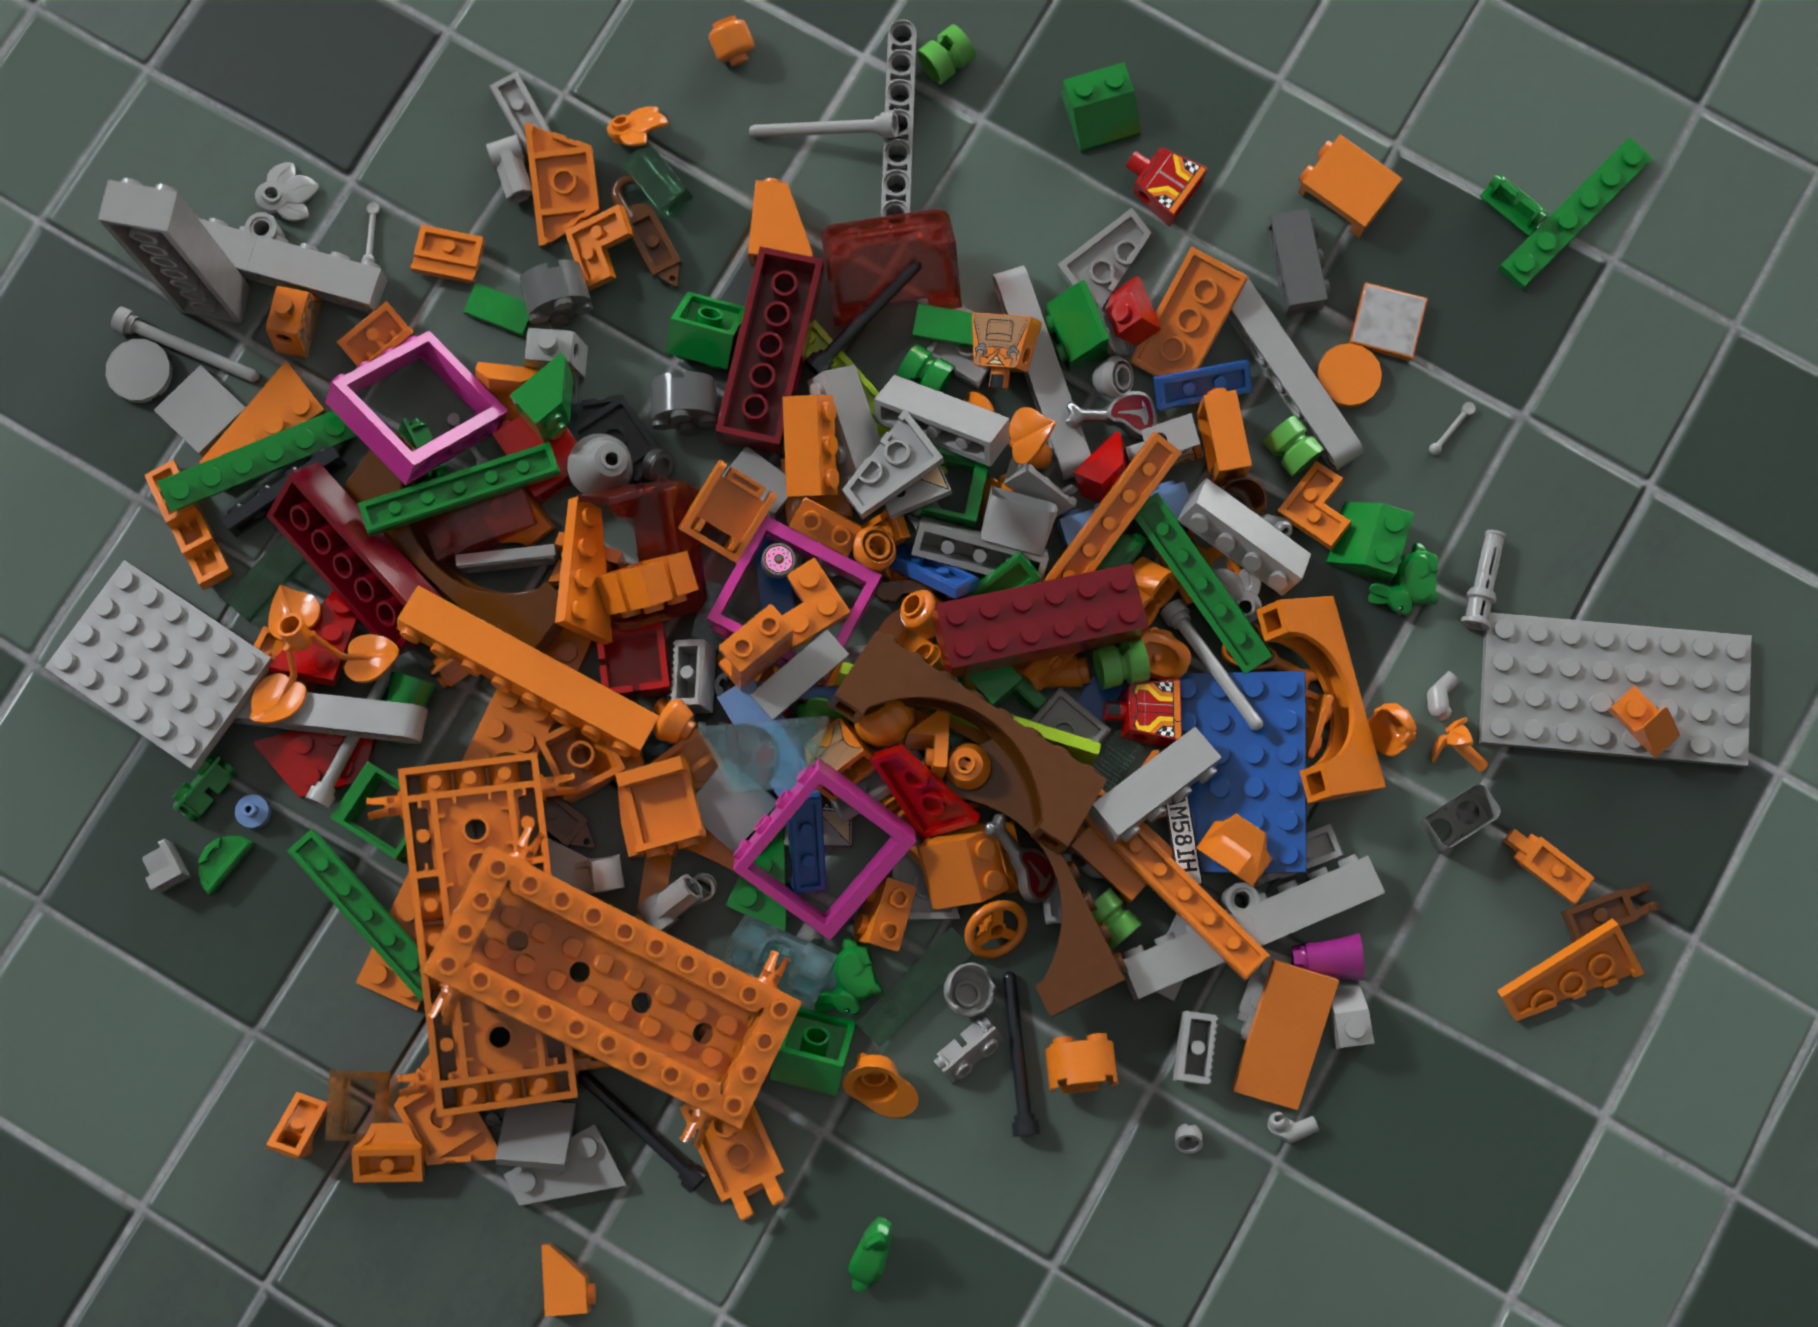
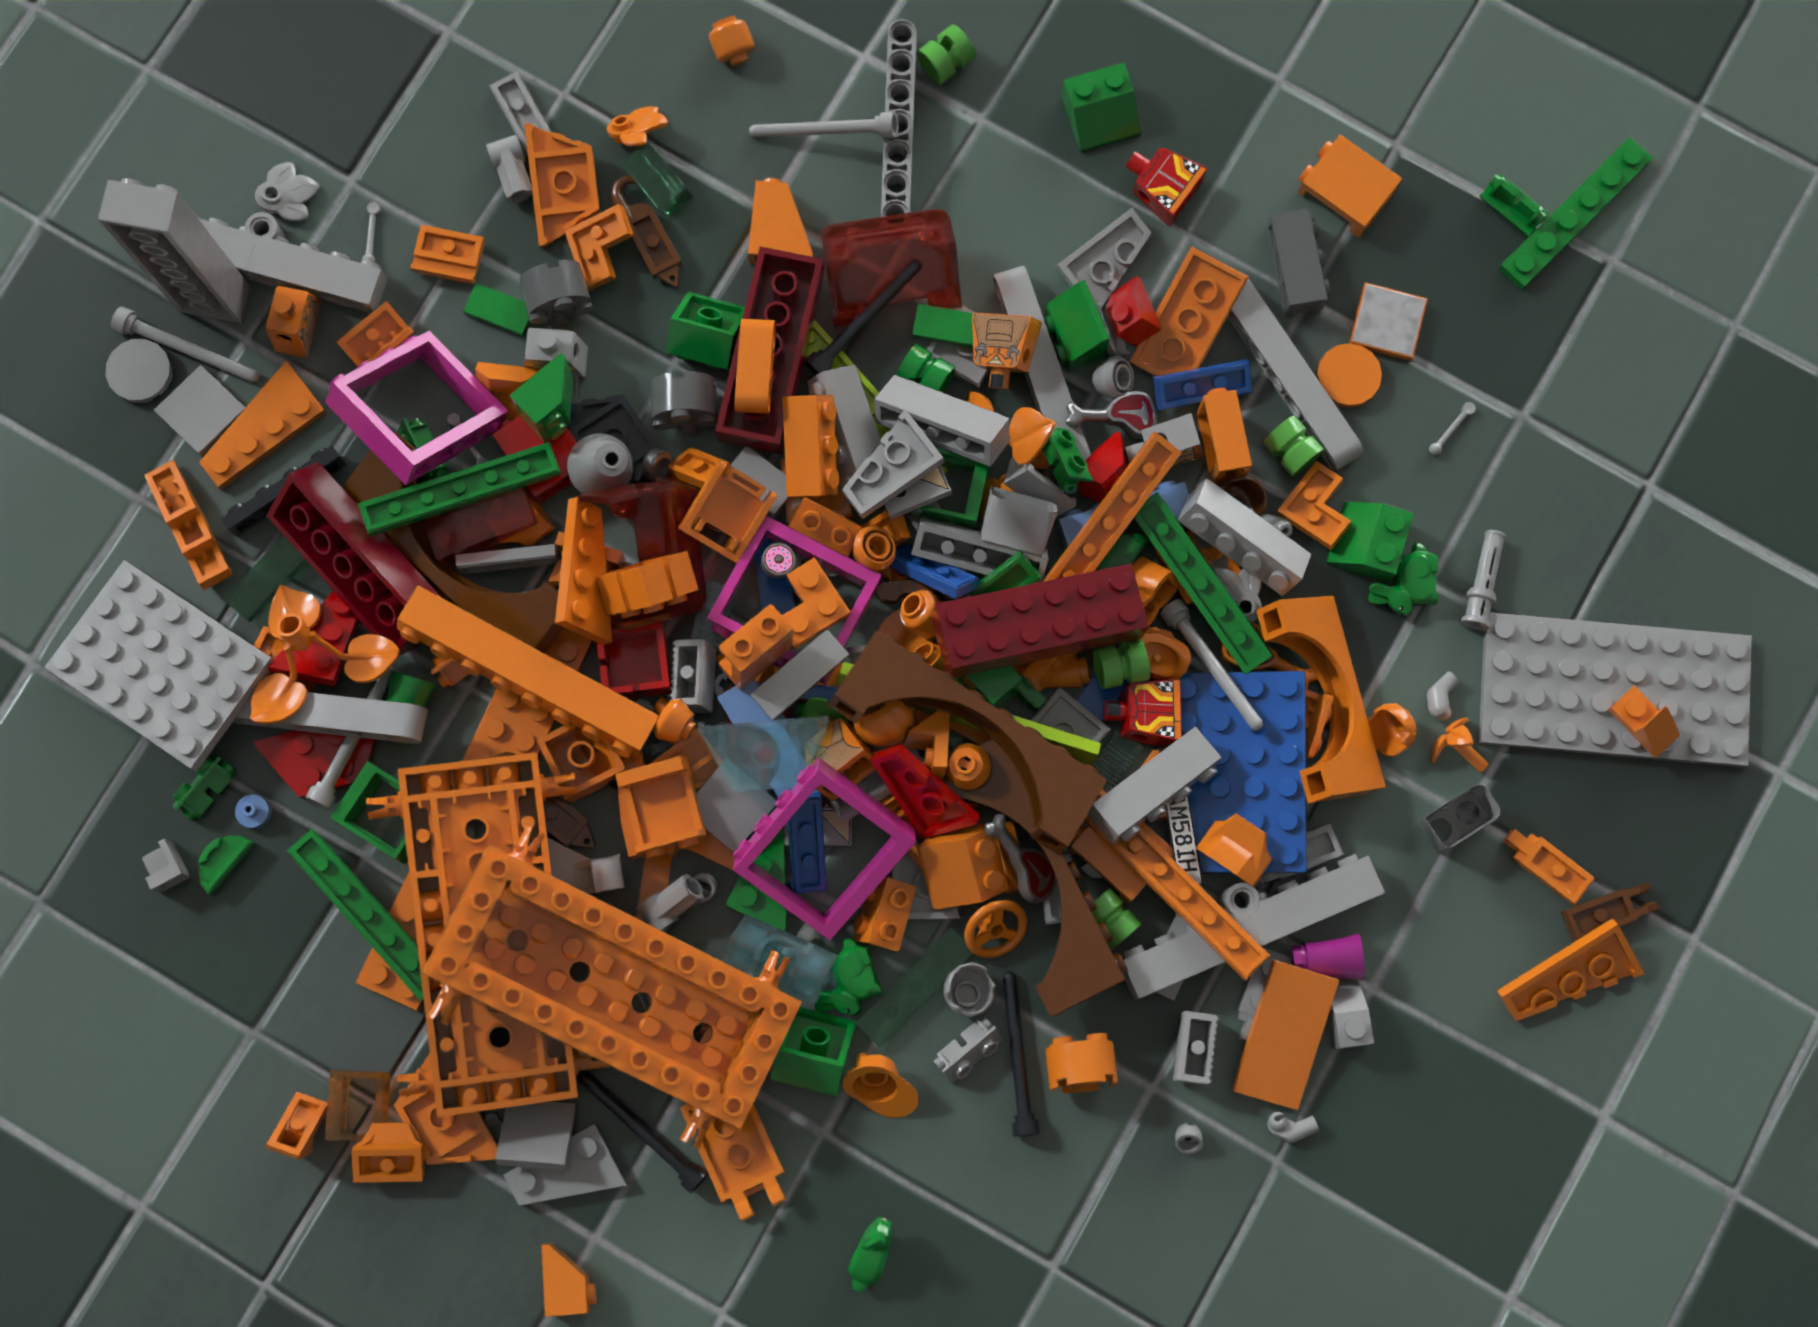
green plate [157,411,357,513] -> none
none -> orange plate [667,447,731,488]
none -> orange beam [735,319,776,414]
none -> green hinge [1042,427,1093,493]

